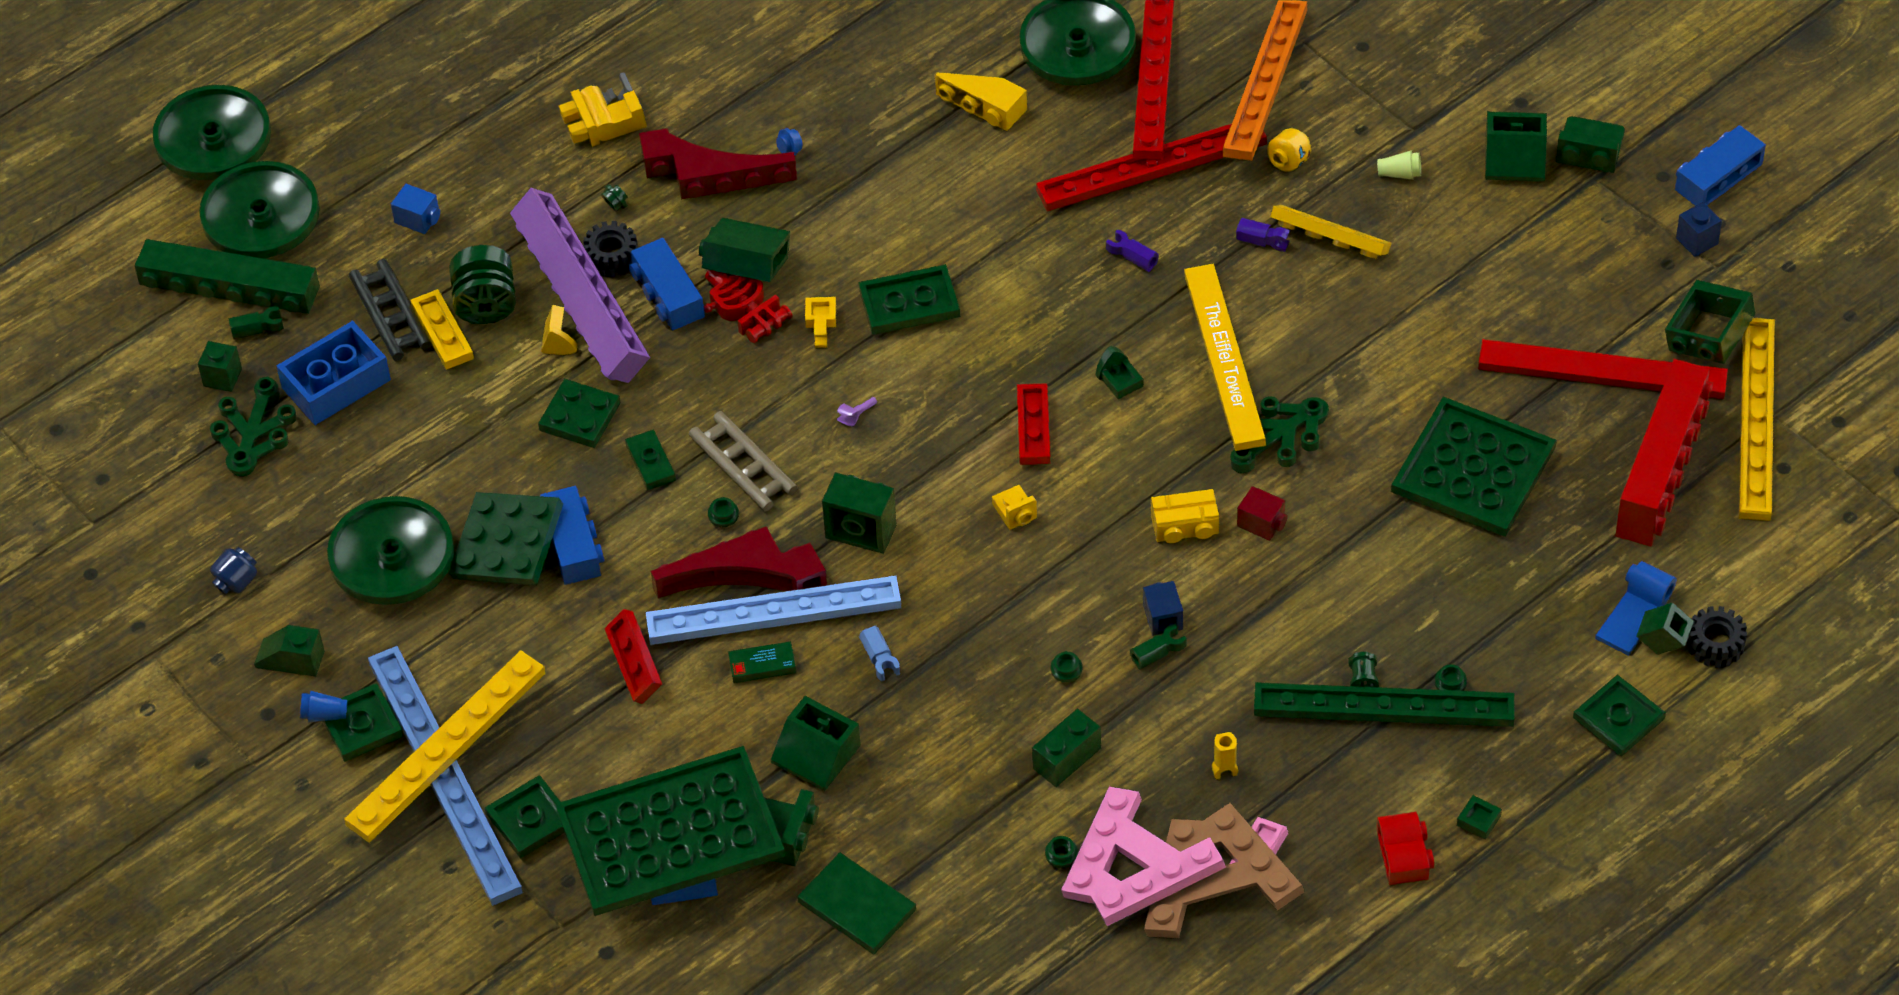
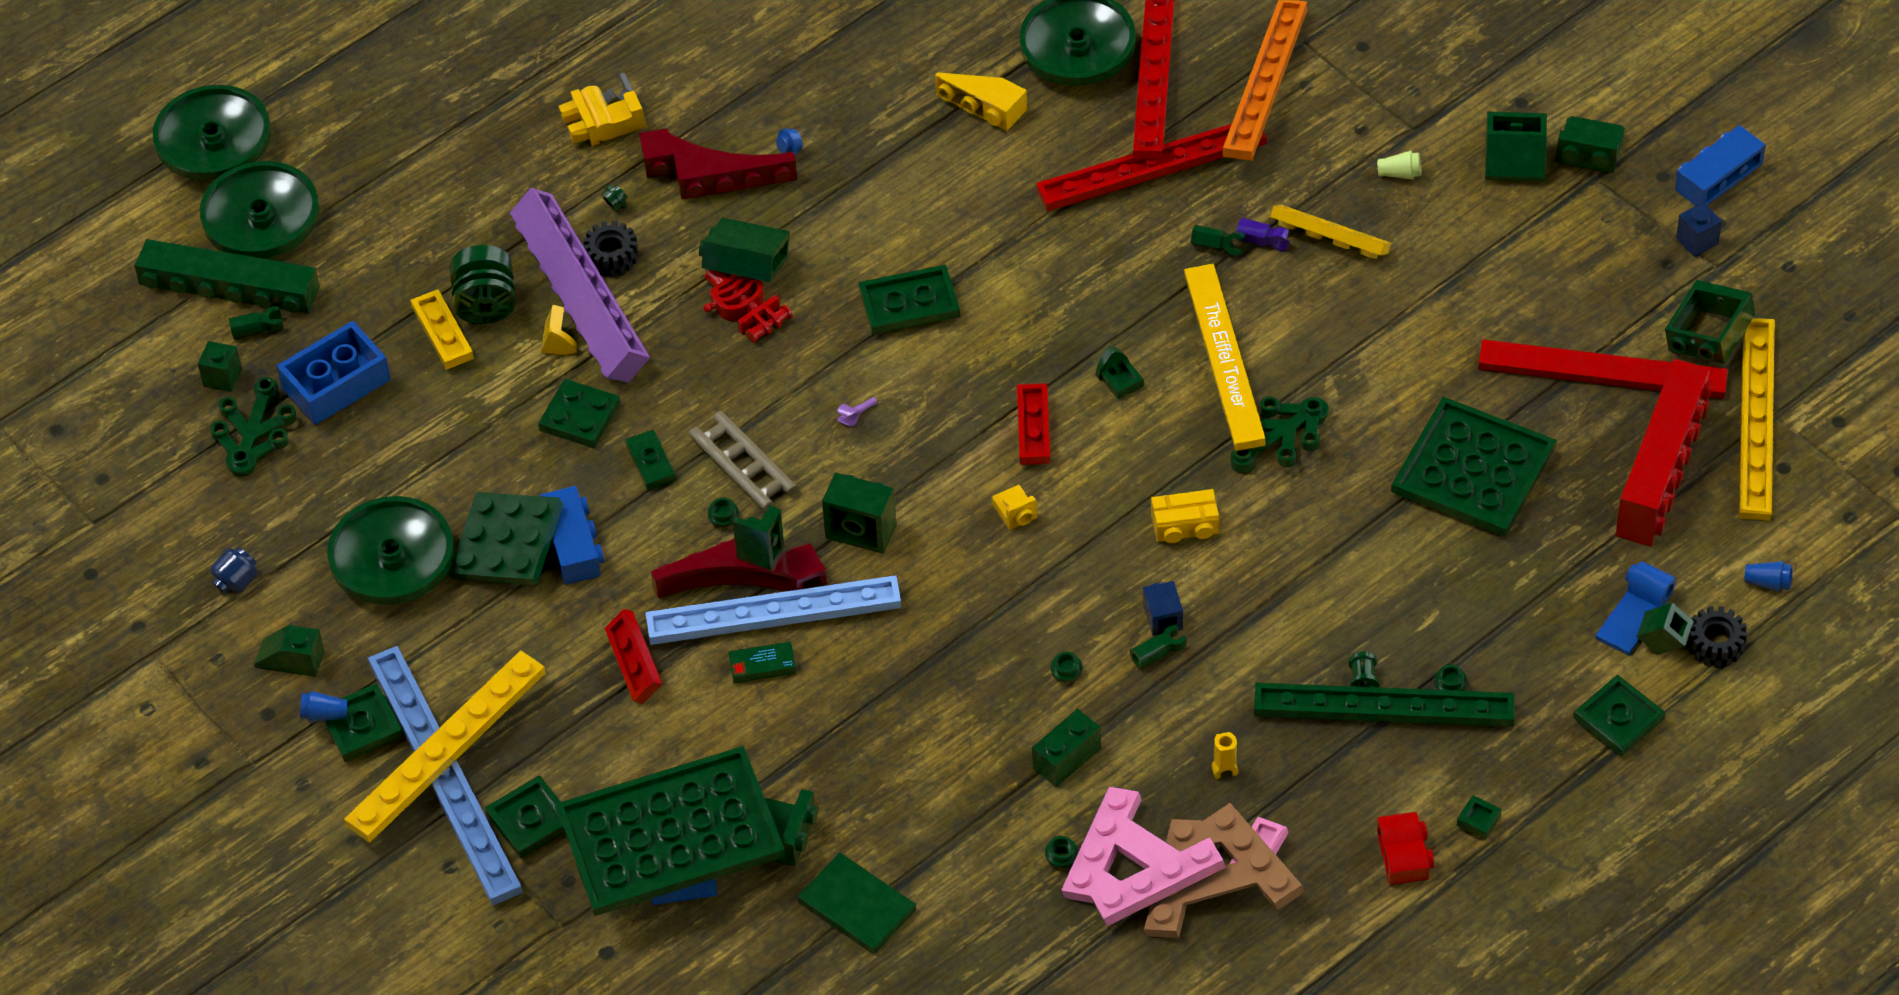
pearl dark grey bar [348,259,432,361] -> none
blue brick [391,184,440,234] -> none
blue brick [629,238,705,331] -> none
dark green slope [771,696,861,791] -> none
yellow plate [805,297,836,348] -> none
medium blue bar [859,626,900,681] -> none
dark purple bar [1106,230,1159,272] -> none
dark red brick [1237,486,1288,541] -> none
yellow head [1267,128,1311,172] -> none
none -> dark green panel [733,506,785,571]
none -> dark green bar [1191,225,1246,256]
none -> blue cone [1744,561,1793,592]

